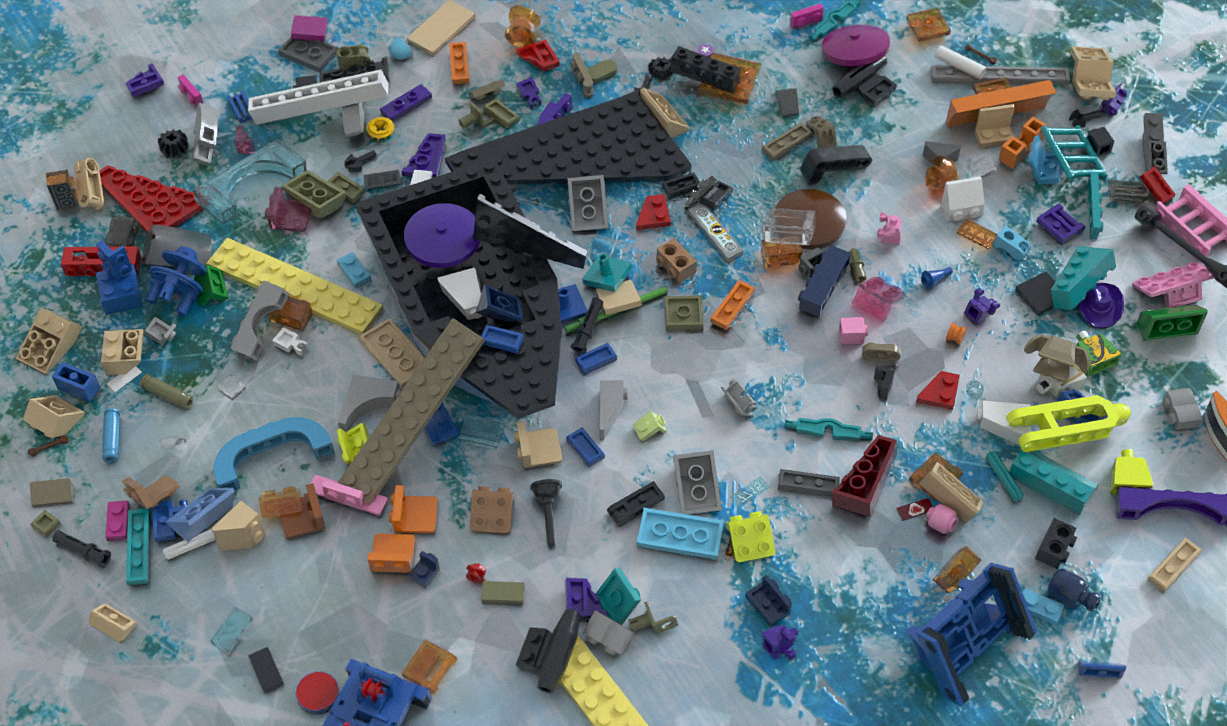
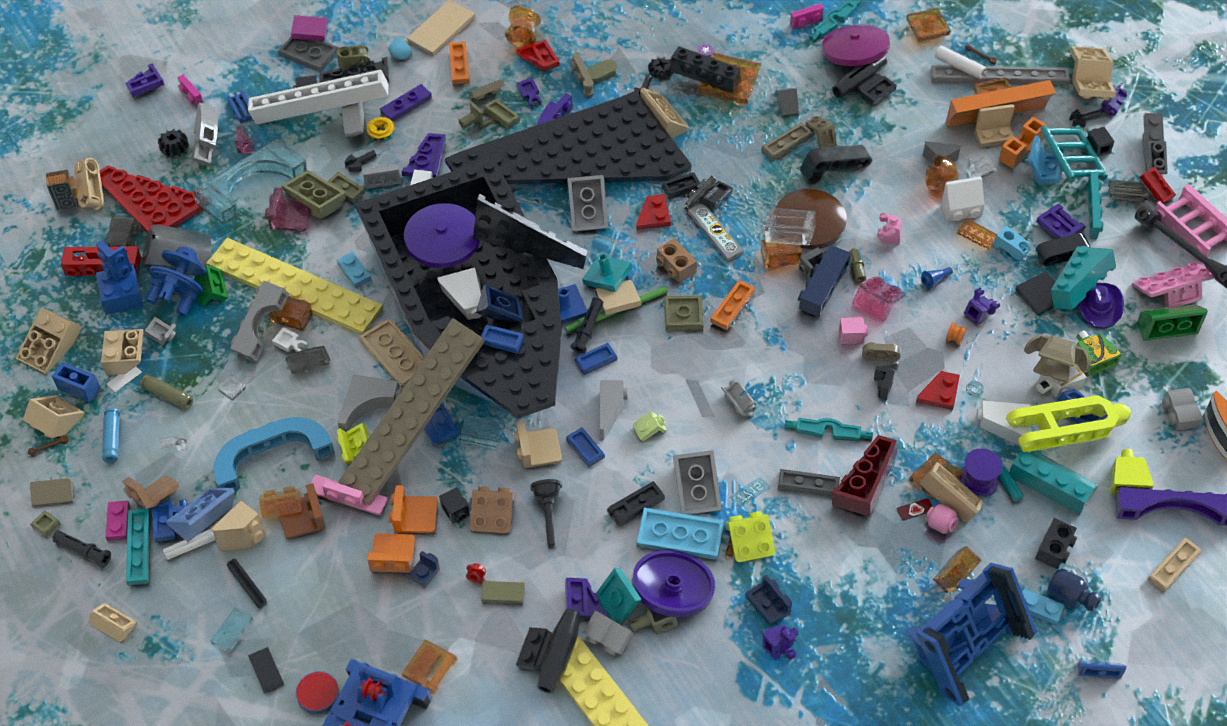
none -> black axle [227,559,267,608]
none -> clear smoke slope [285,346,331,374]
none -> black brick [439,487,470,524]
none -> dark purple dish [632,550,715,617]
none -> dark purple hat [958,449,1003,496]
none -> black beam [1035,233,1091,266]

